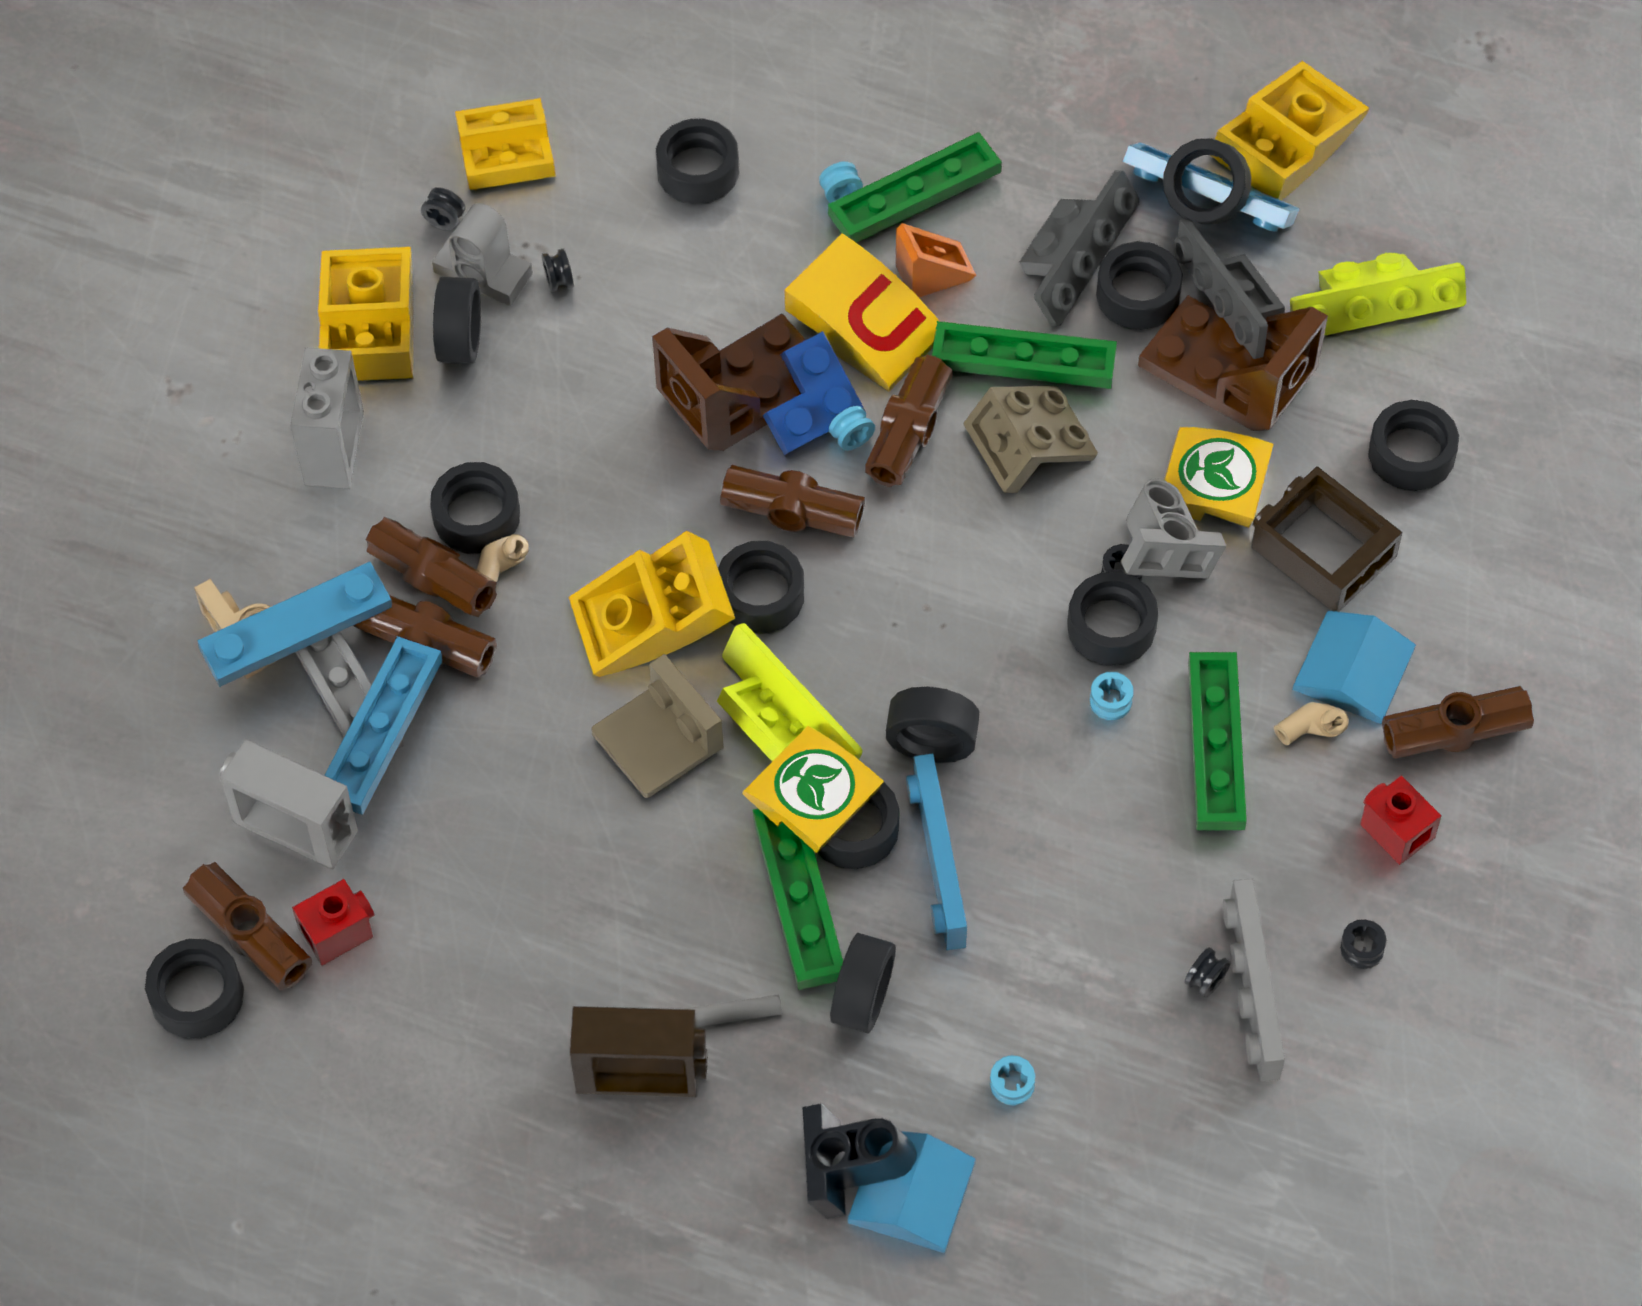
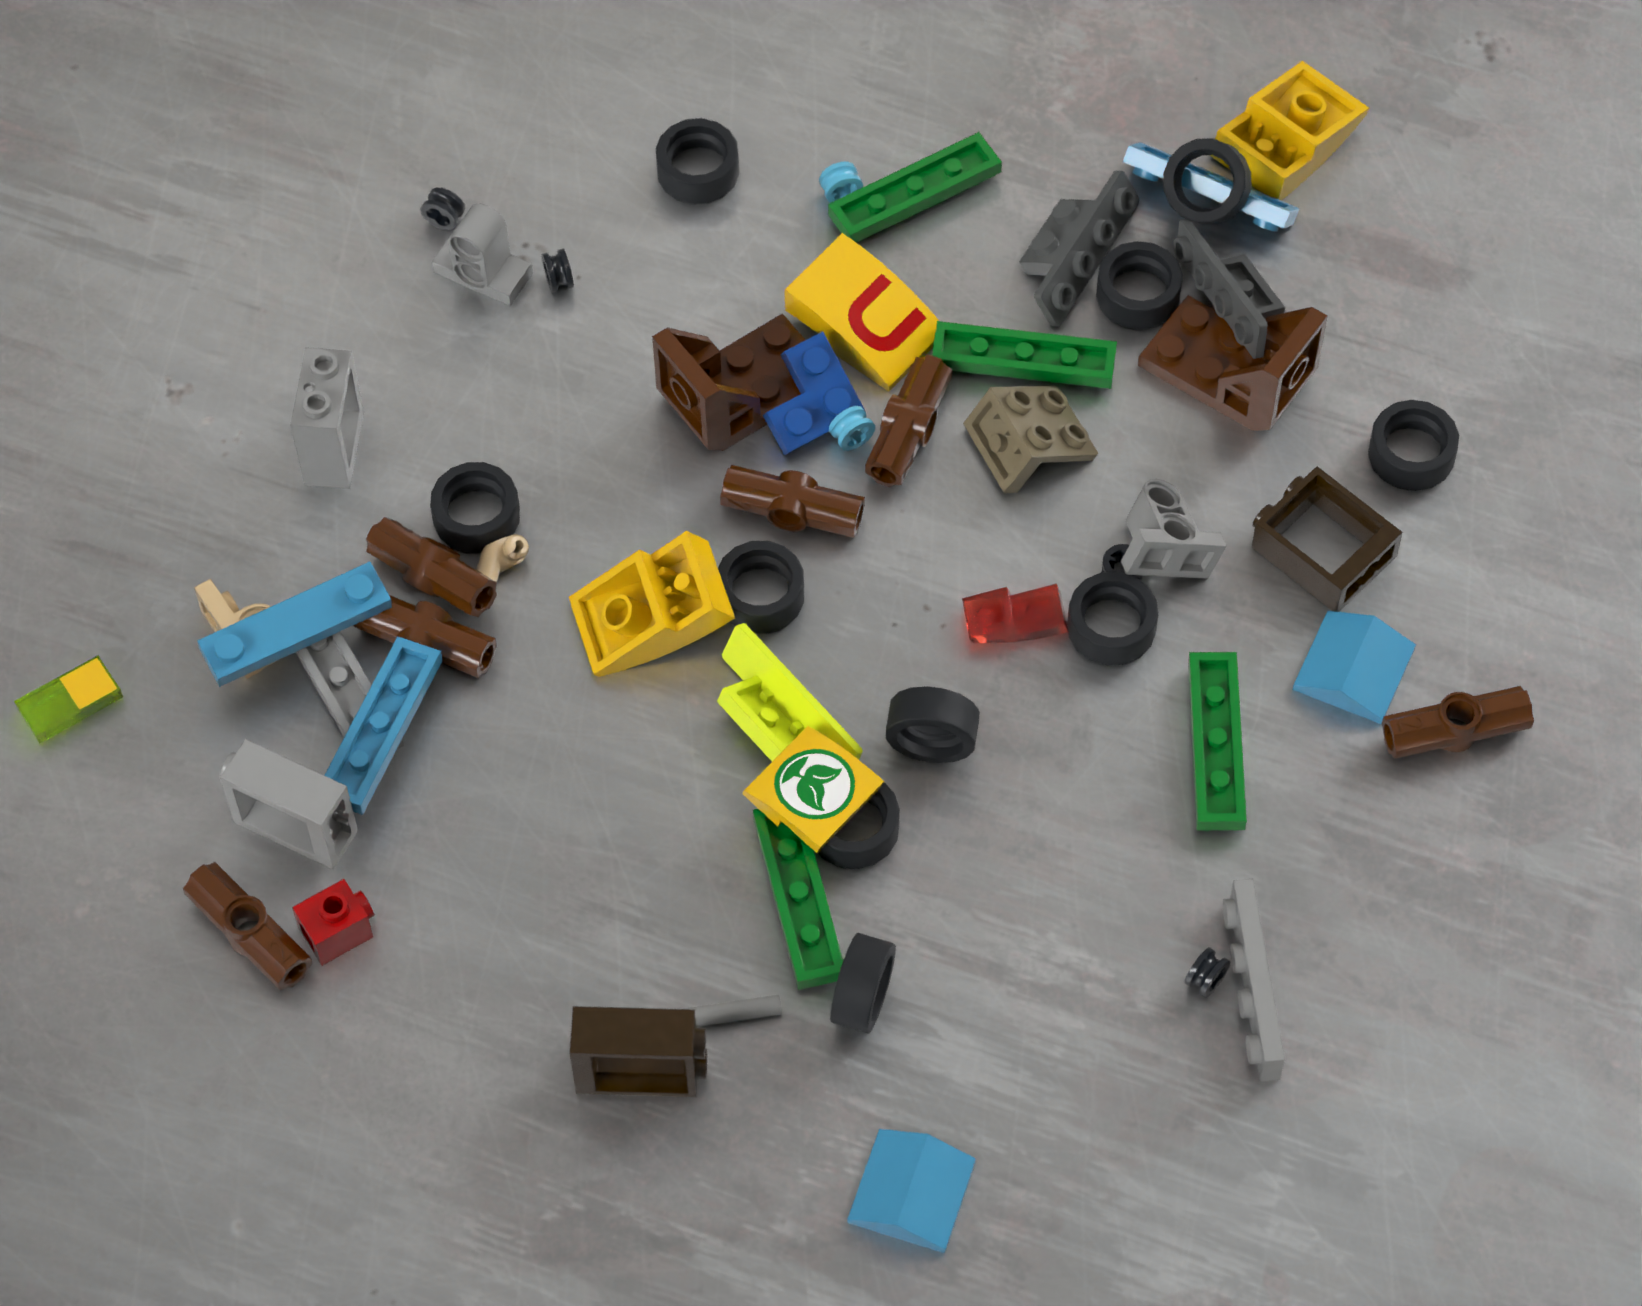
black tyre [145,939,244,1038] -> none
yellow slope [318,247,414,381] -> none
black tyre [433,277,481,364] -> none
yellow slope [455,98,556,190] -> none
dark tan bracket [591,654,724,798] -> none
black tile [802,1103,917,1219] -> none
orange slope [896,223,977,298] -> none
dark azure plate [906,753,967,951] -> none
medium azure bush [990,1055,1036,1105] -> none
medium azure bush [1090,672,1133,720] -> none
slope [1164,427,1274,528] -> none
tan arm [1274,702,1349,745] -> none
neon yellow bracket [1290,252,1467,336] -> none
black bush [1340,919,1387,969] -> none
red brick [1360,775,1442,865] -> none
none -> clear neon green tile [14,655,123,744]
none -> clear red slope [962,583,1068,643]

